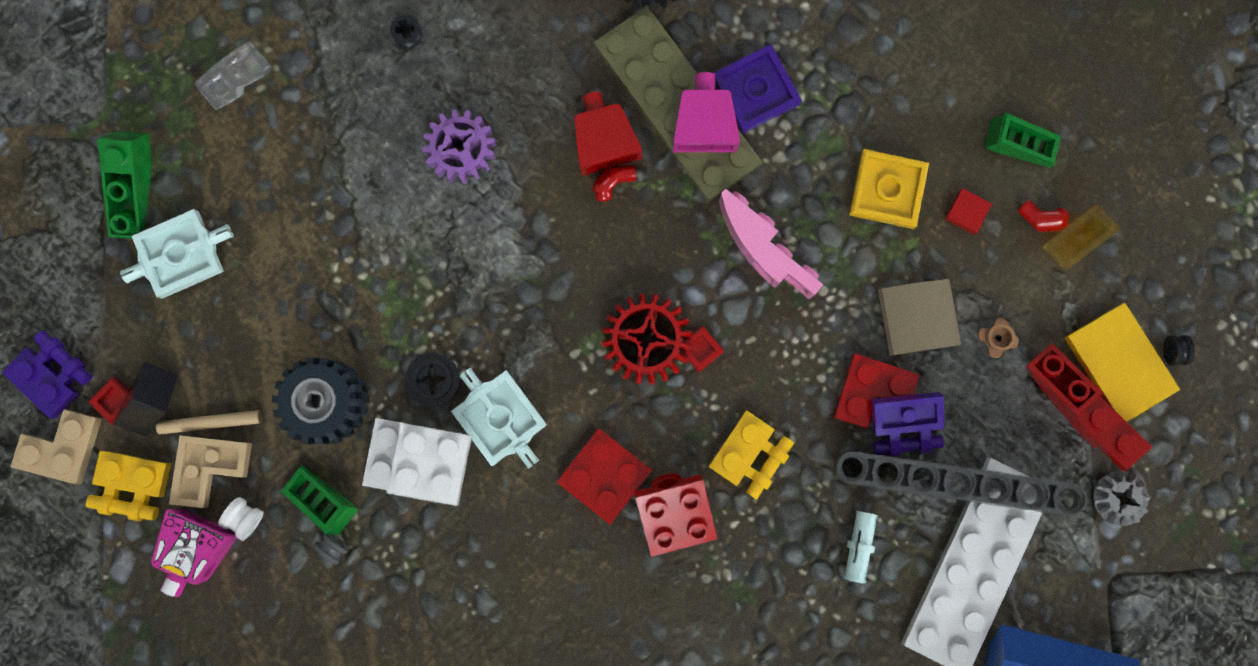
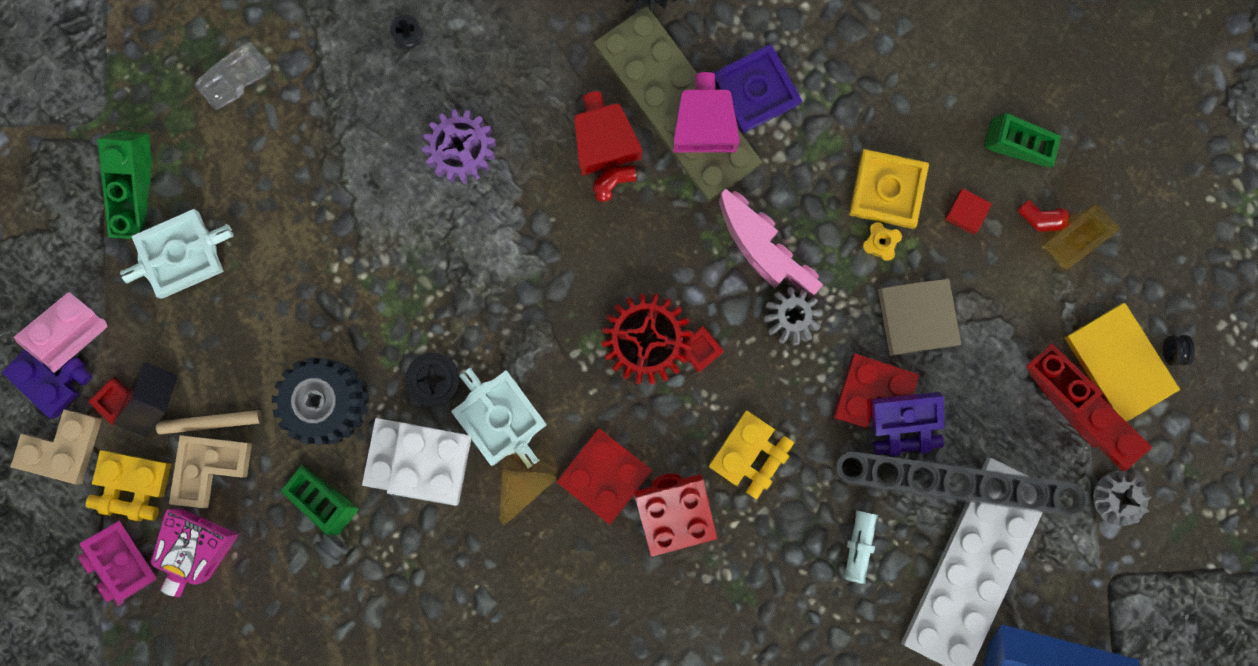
white wheel [218,497,264,541] -> none
medium nougat plate [978,318,1019,358] -> none
none -> bright pink plate [14,292,108,373]
none -> dark pink bracket [77,521,157,606]
none -> clear yellow slope [499,470,558,525]
none -> light grey gear [764,287,822,345]
none -> yellow plate [863,222,902,261]

